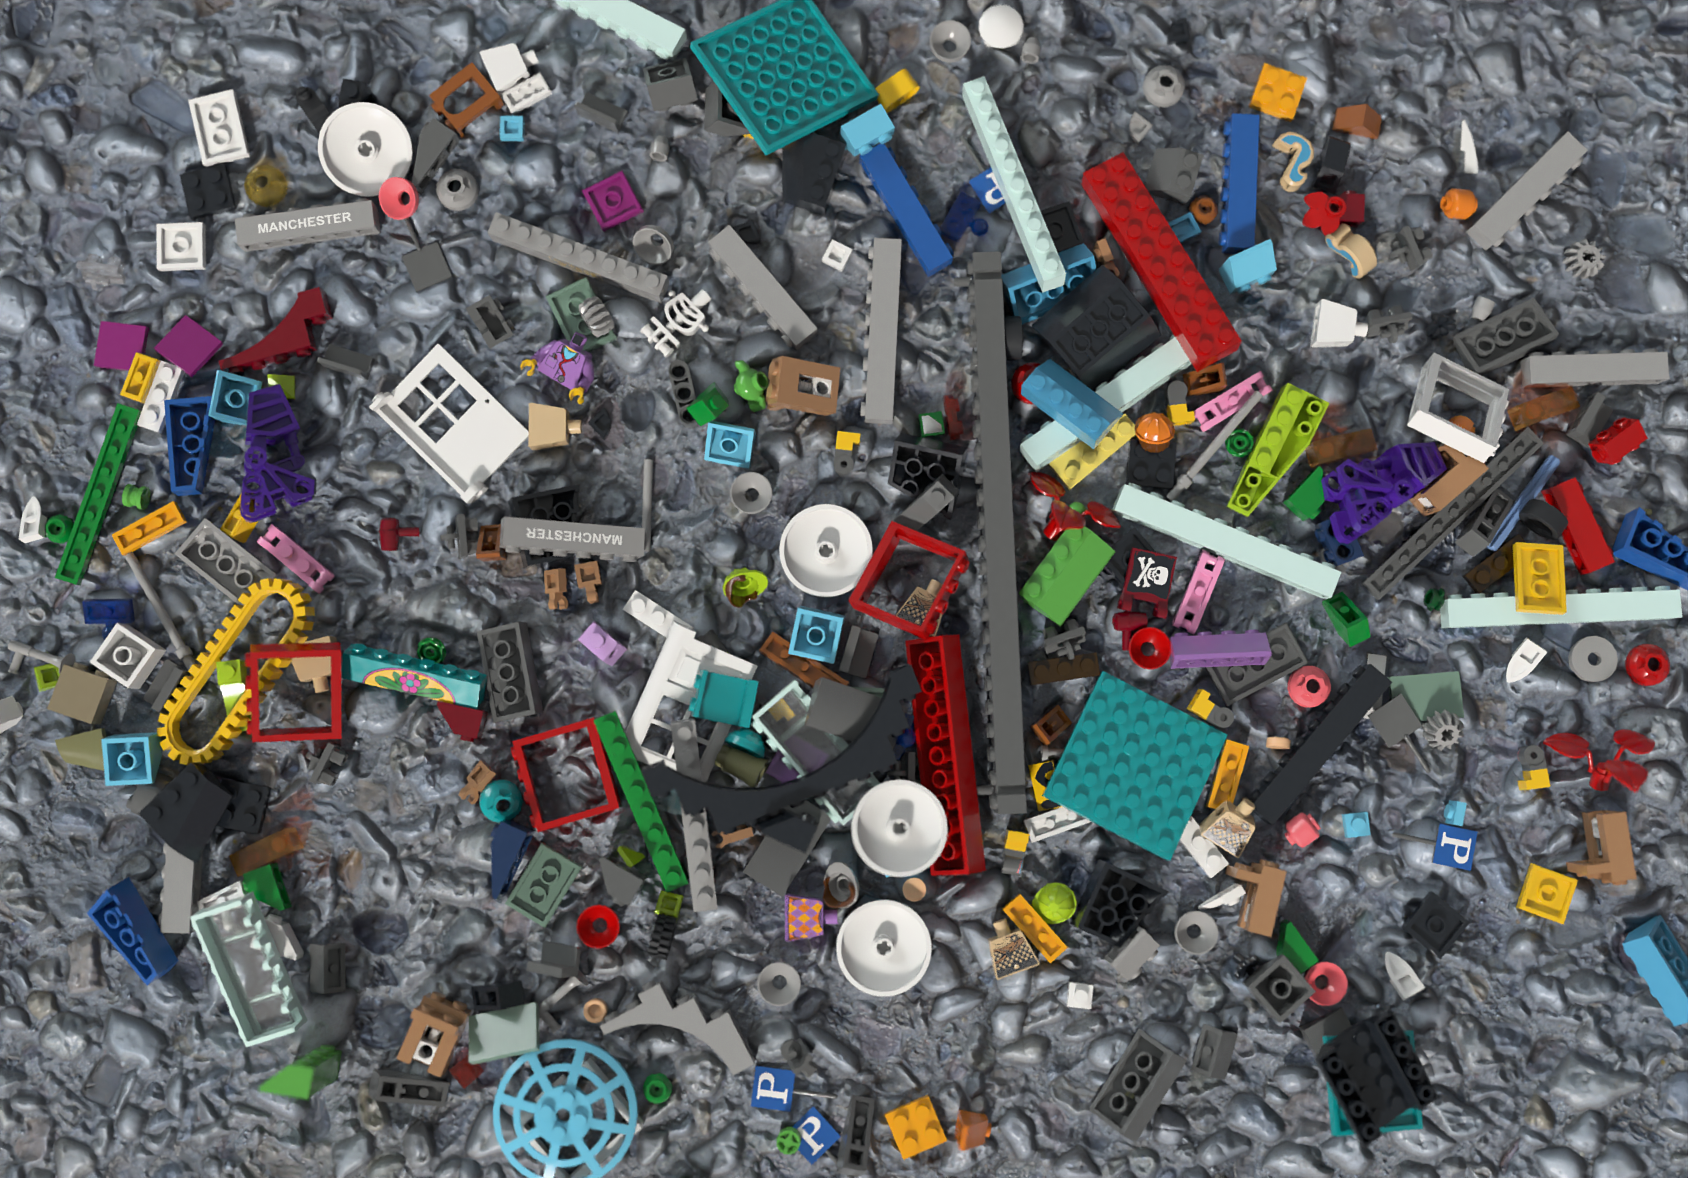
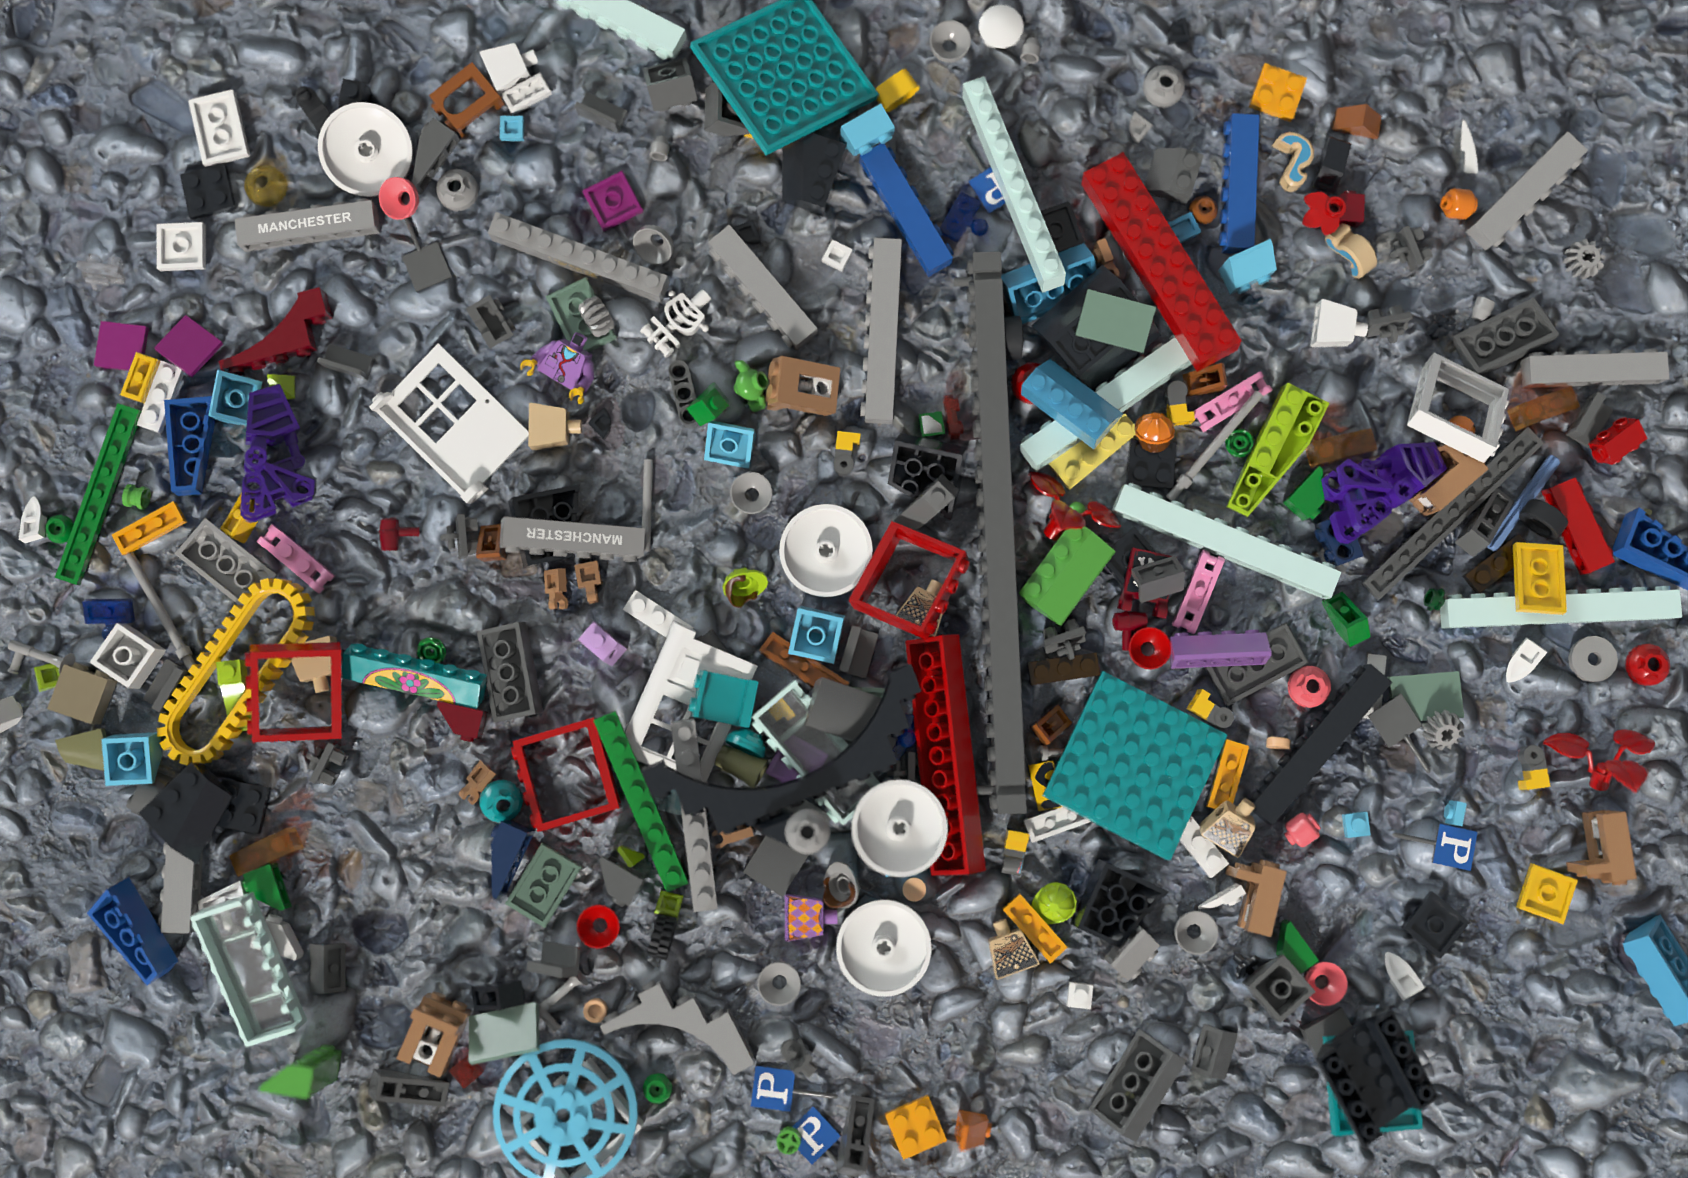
none -> light grey piece [785,809,830,854]
none -> sand green tile [1075,289,1156,353]
none -> dark grey panel [1131,556,1185,603]

